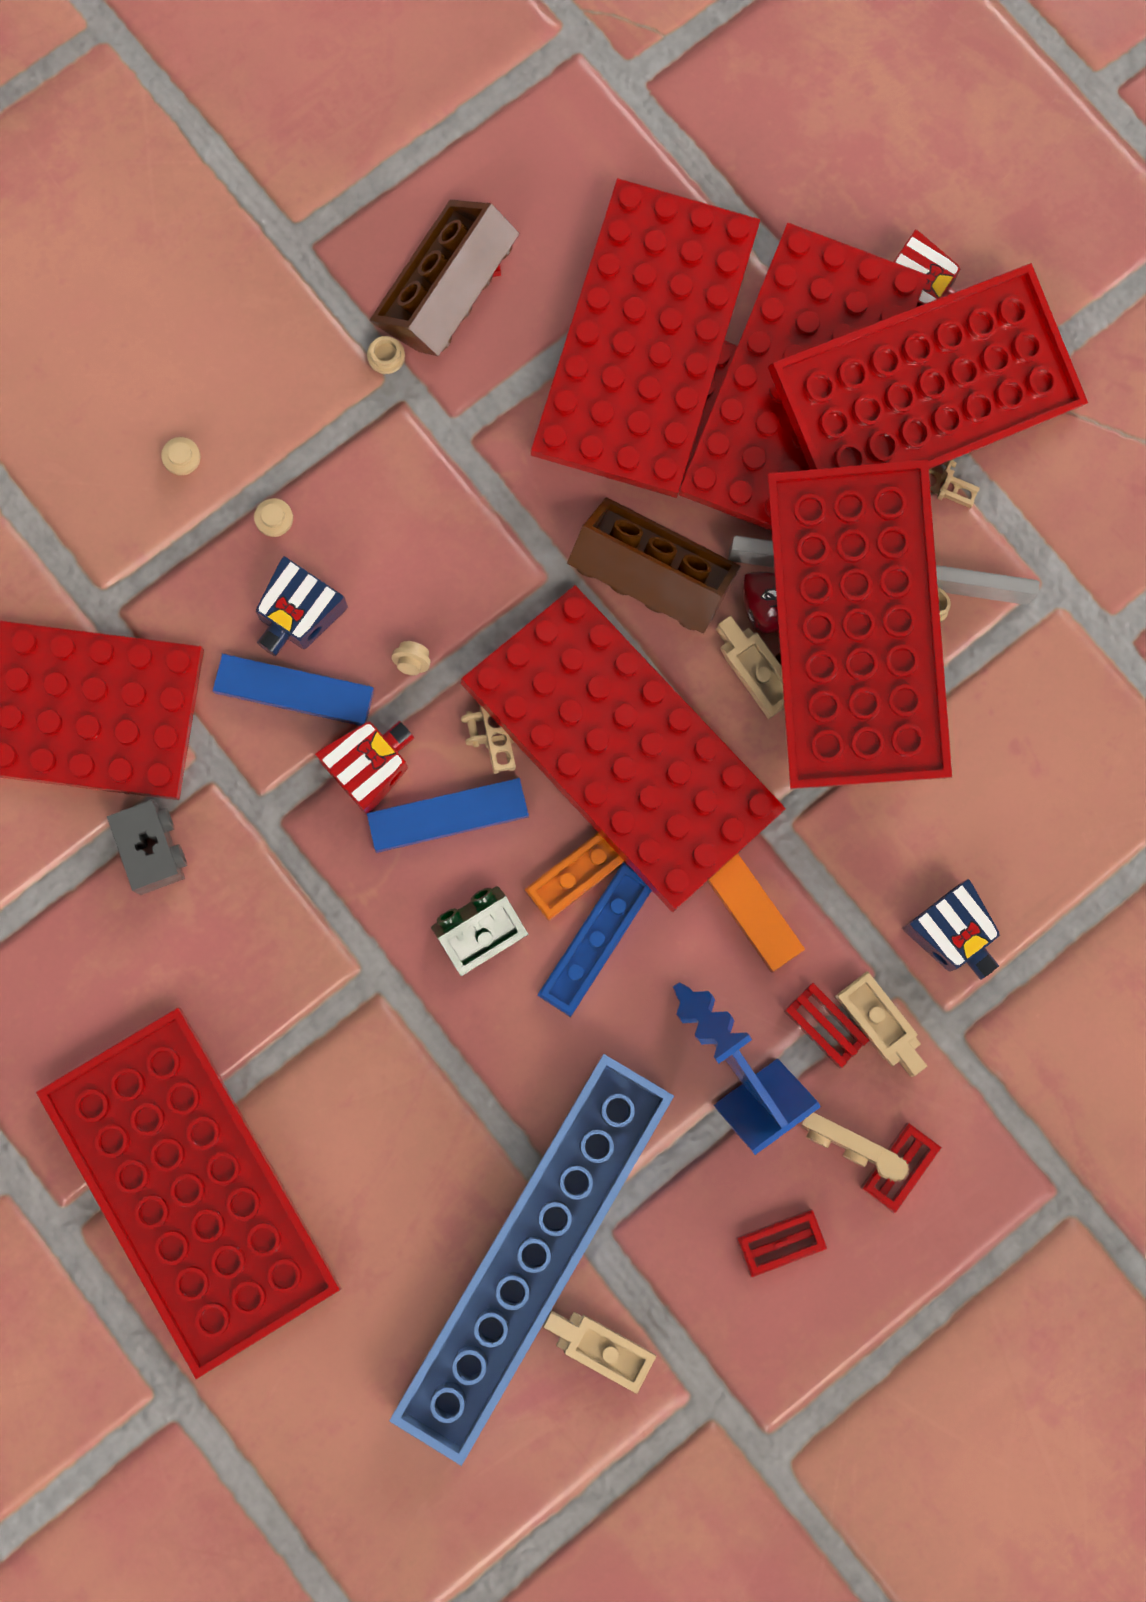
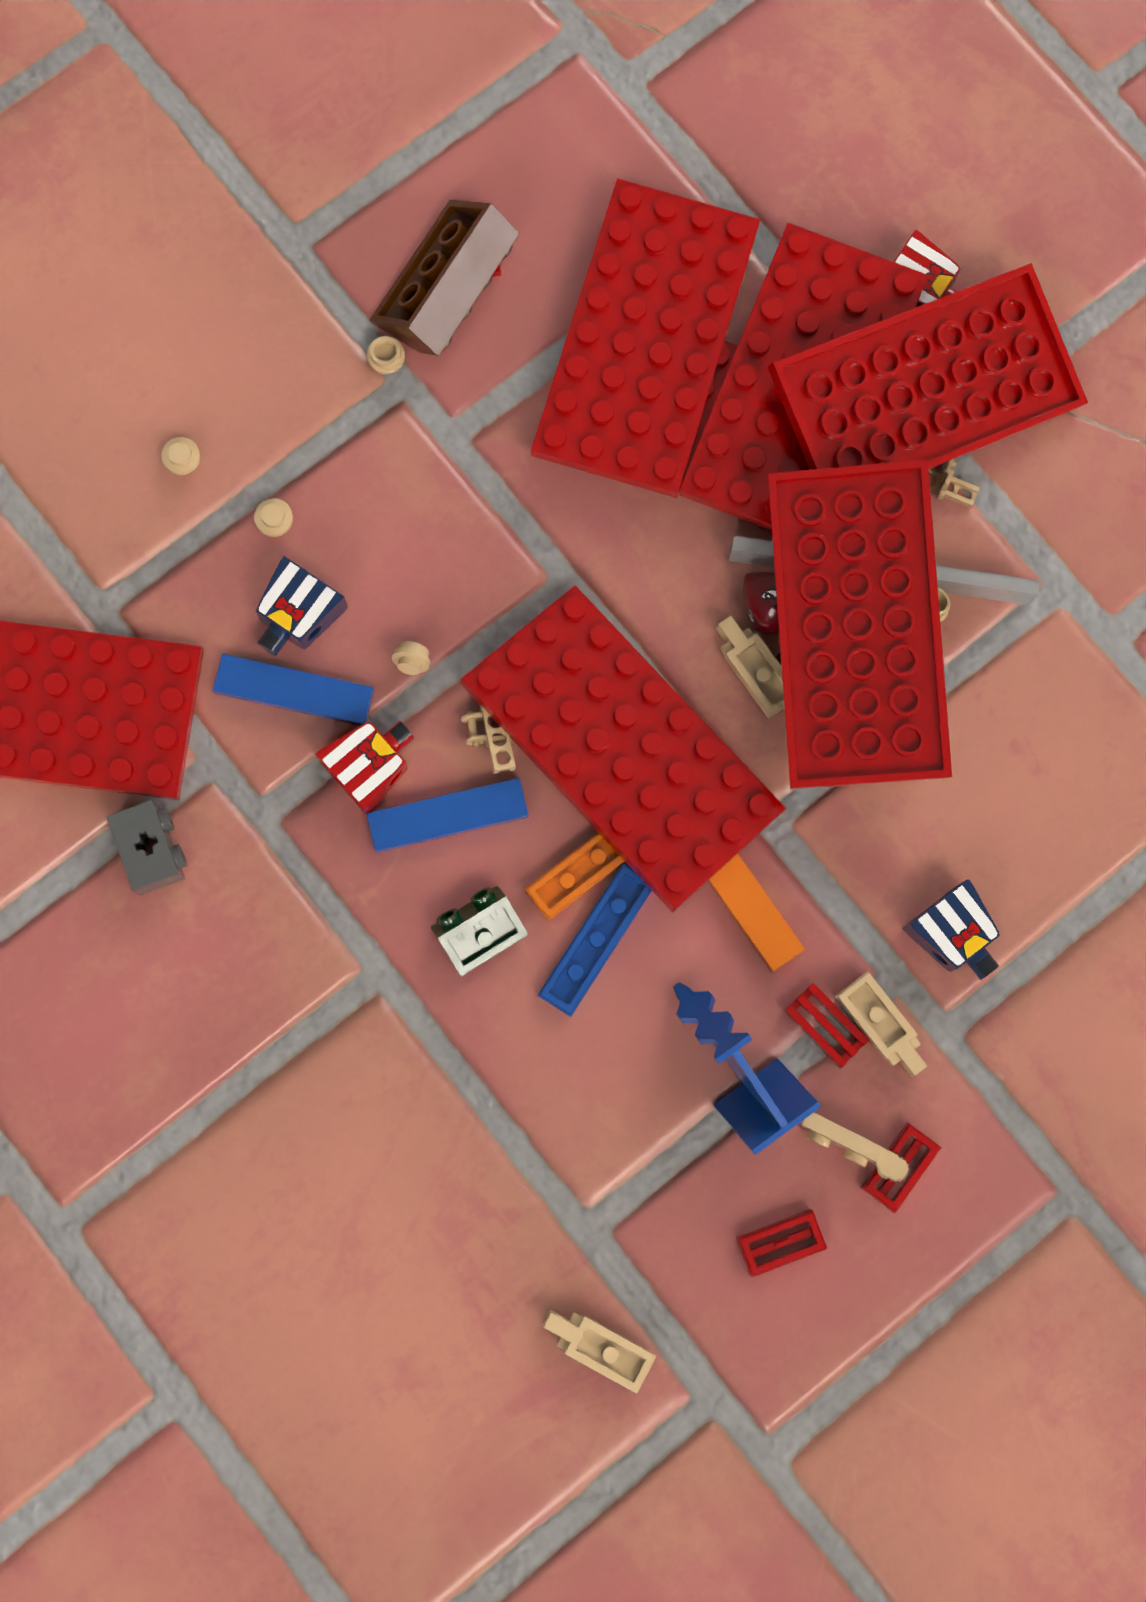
red plate [36,1008,342,1379] -> none
medium blue brick [389,1054,674,1466] -> none
reddish brown slope [567,497,741,634] -> none

